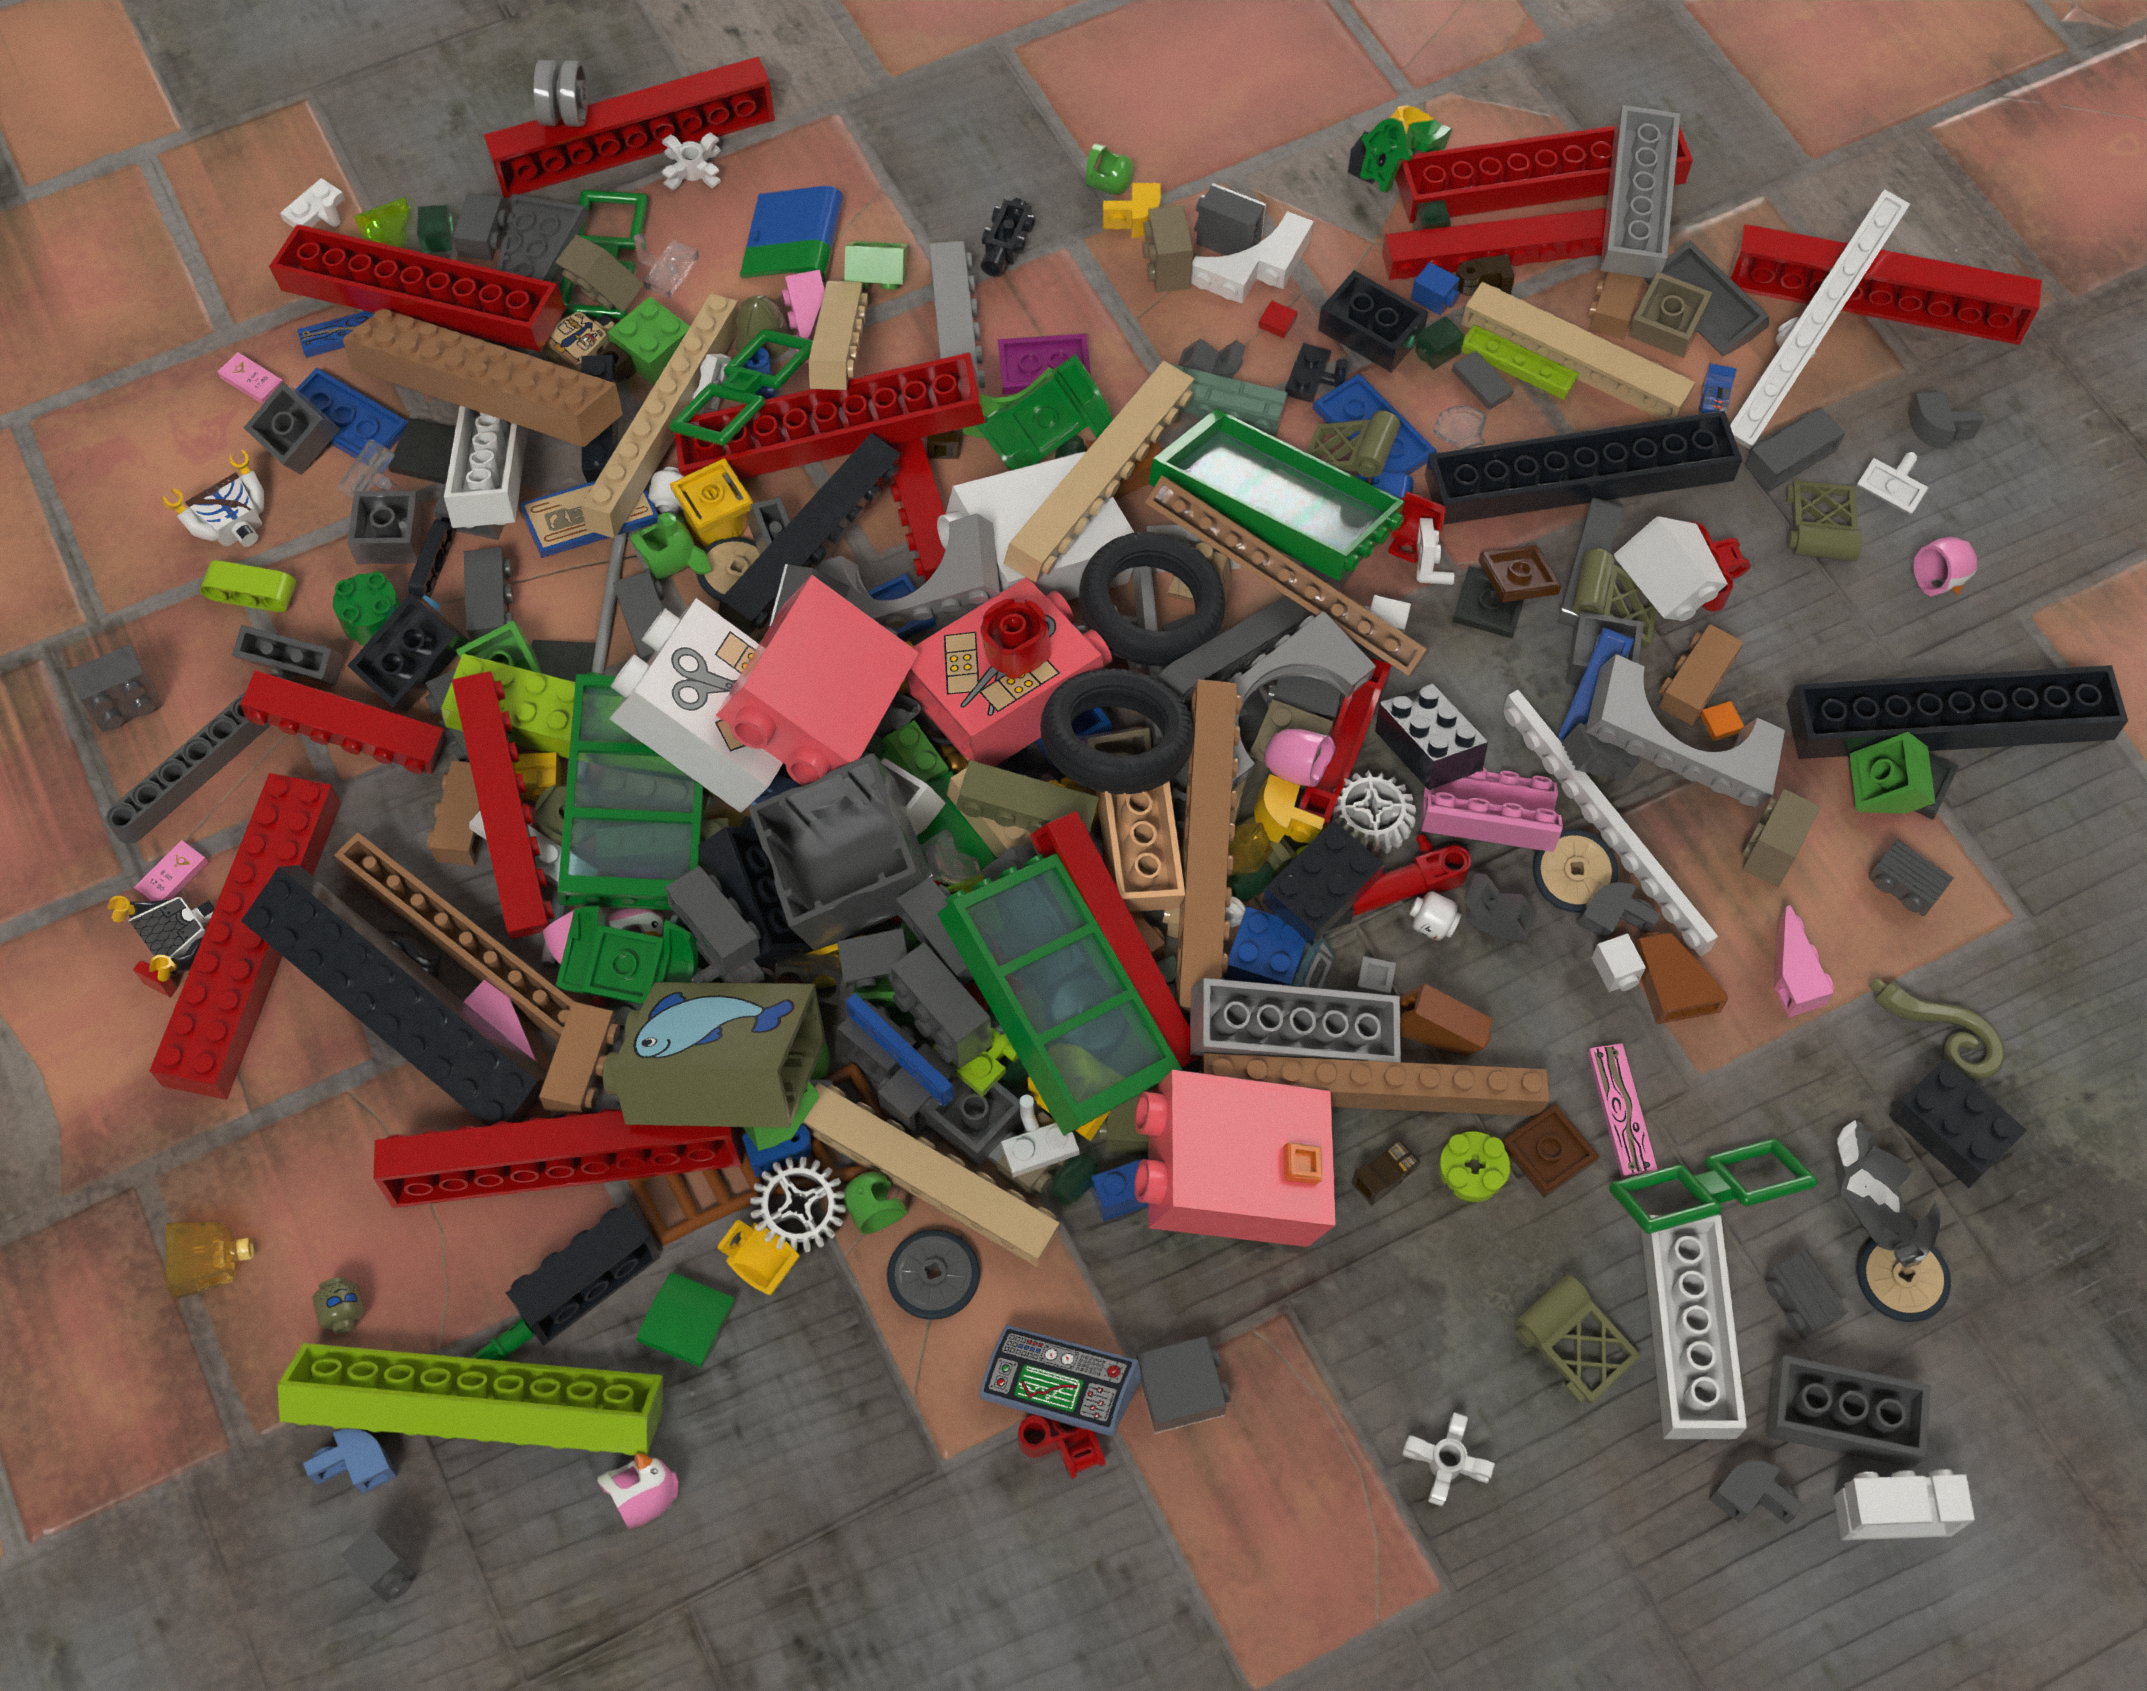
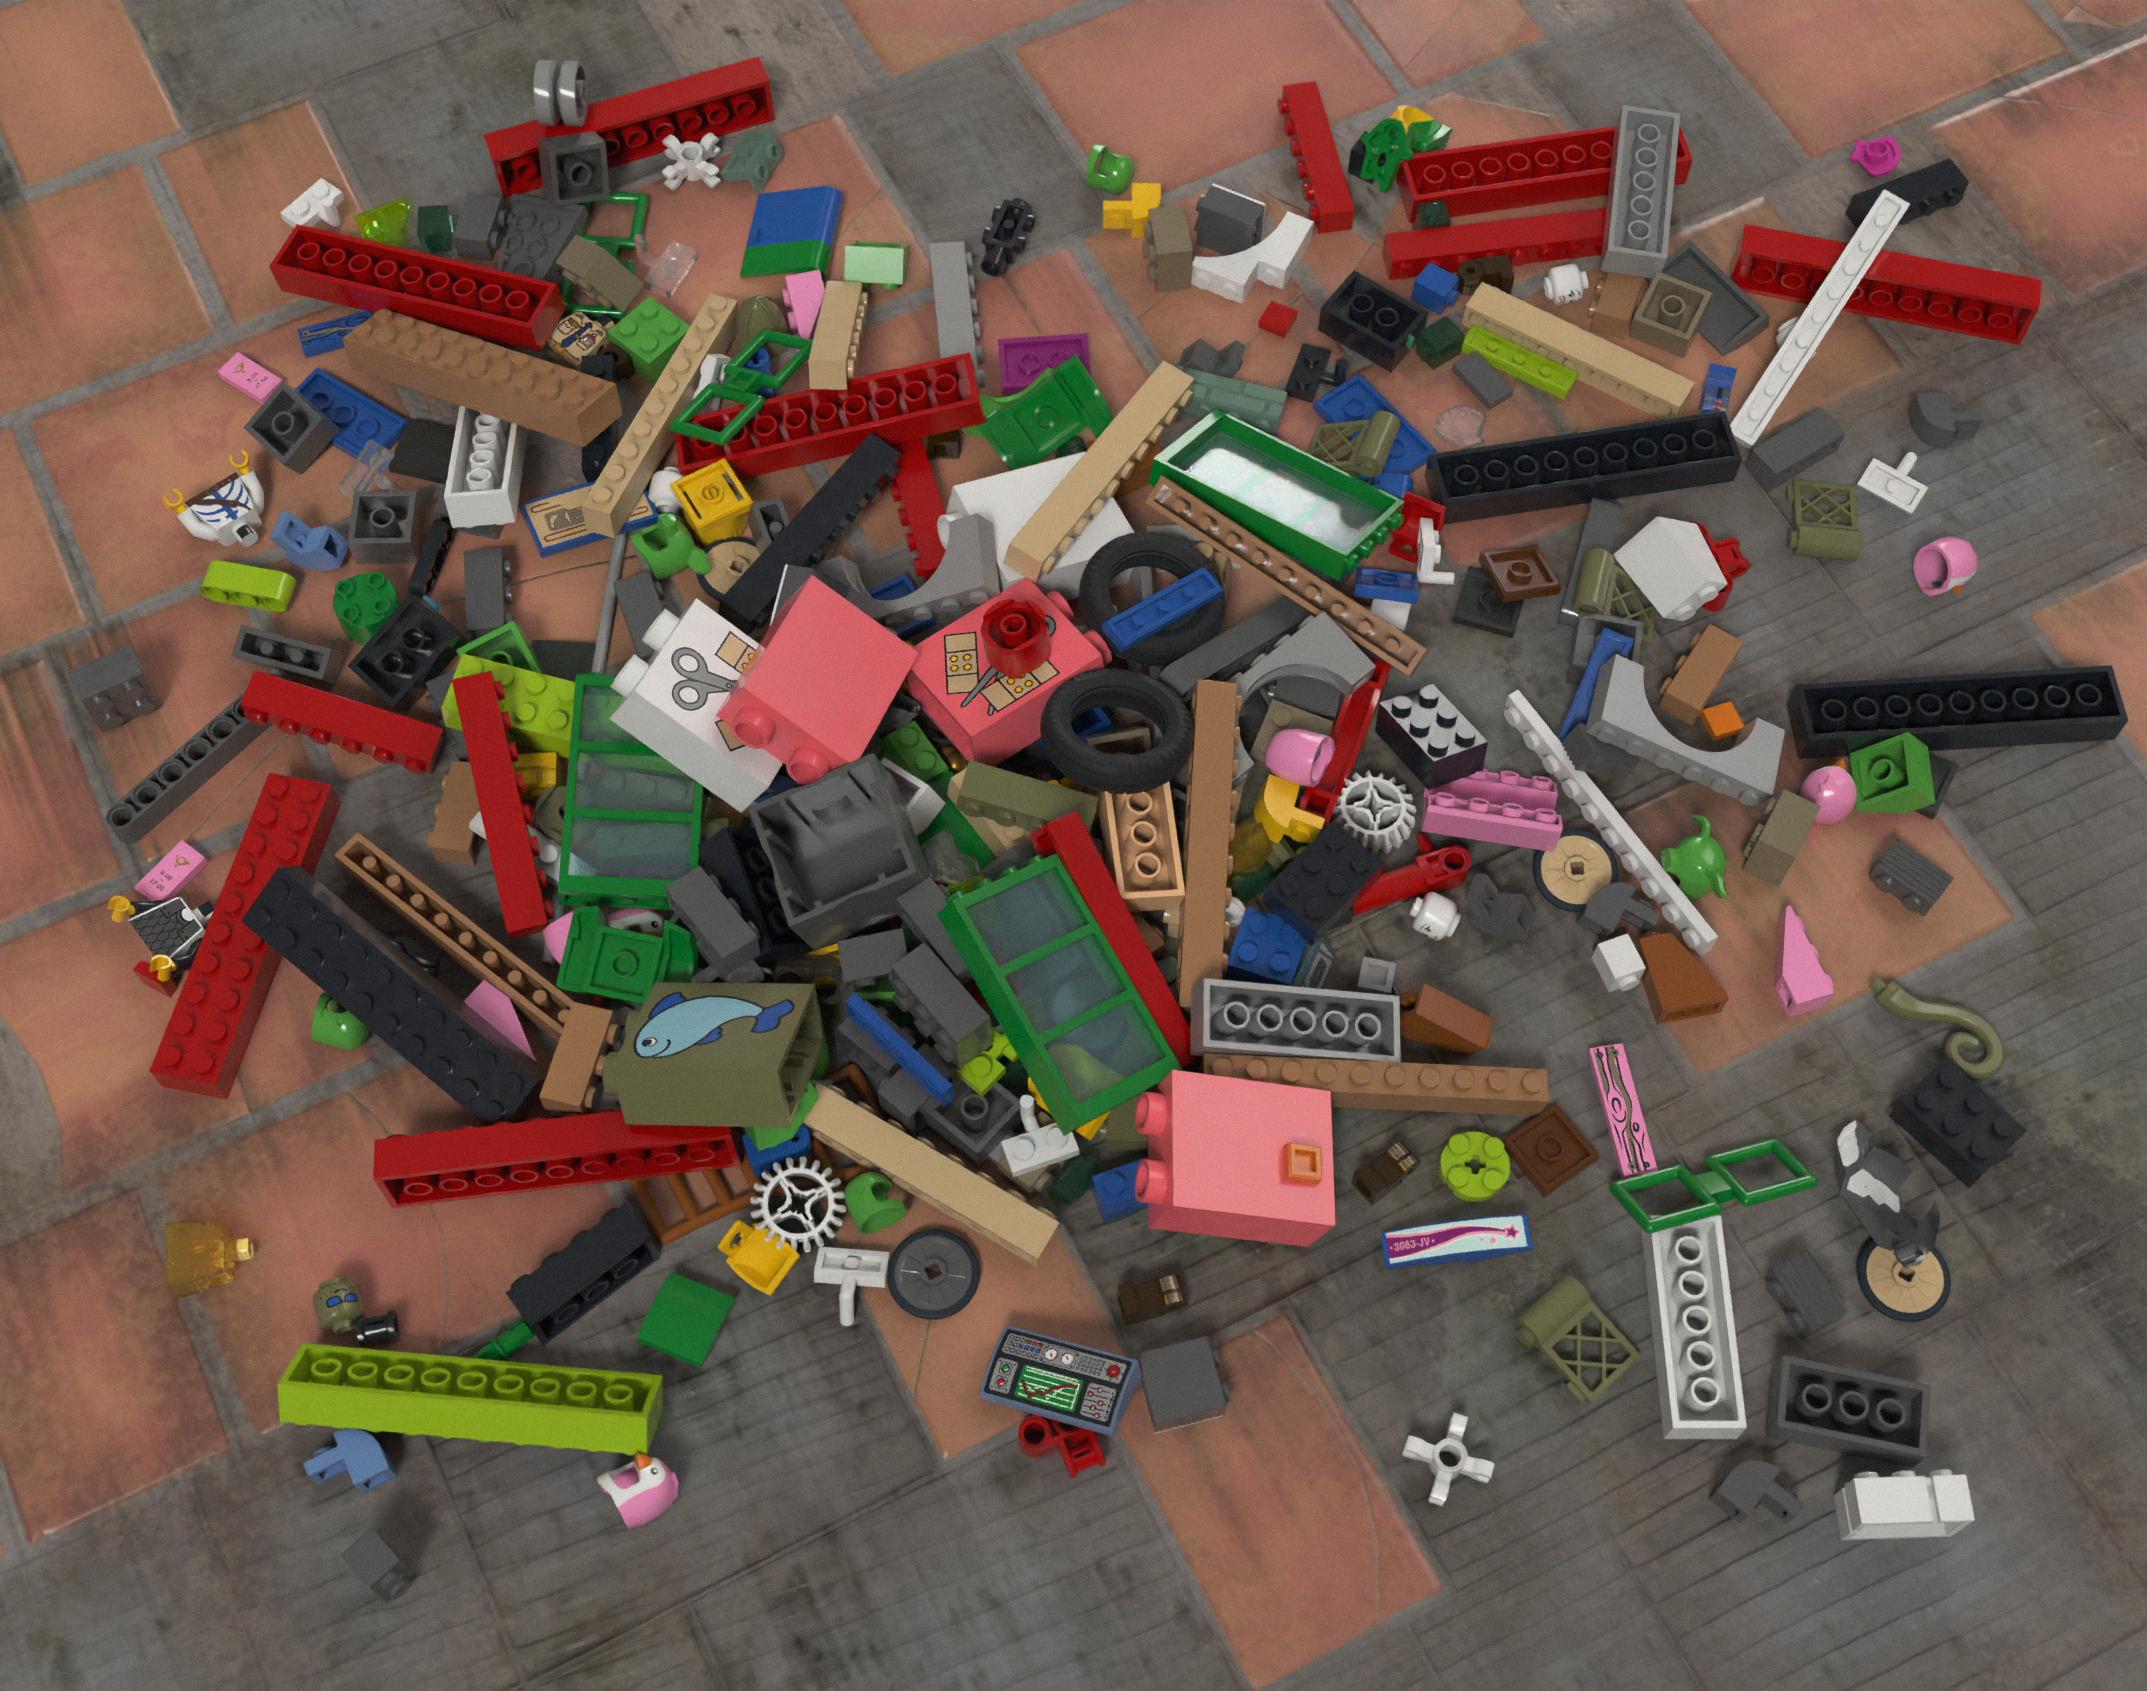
none -> medium blue brick [269,511,349,571]
none -> bright green helmet [311,992,371,1050]
none -> black bush [356,1309,400,1348]
none -> flat silver brick [538,131,610,207]
none -> sand green bracket [720,131,784,192]
none -> white plate [814,1247,890,1326]
none -> blue tile [1101,567,1224,653]
none -> dark brown leg [1116,1274,1189,1326]
none -> red brick [1277,81,1355,234]
none -> blue tile [1354,566,1419,604]
none -> slope [1381,1214,1533,1270]
none -> white head [1543,263,1589,305]
none -> bright green piece [1660,815,1727,900]
none -> bright pink piece [1800,759,1857,825]
none -> black brick [1845,158,1969,230]
none -> dark pink animal [1850,136,1901,178]

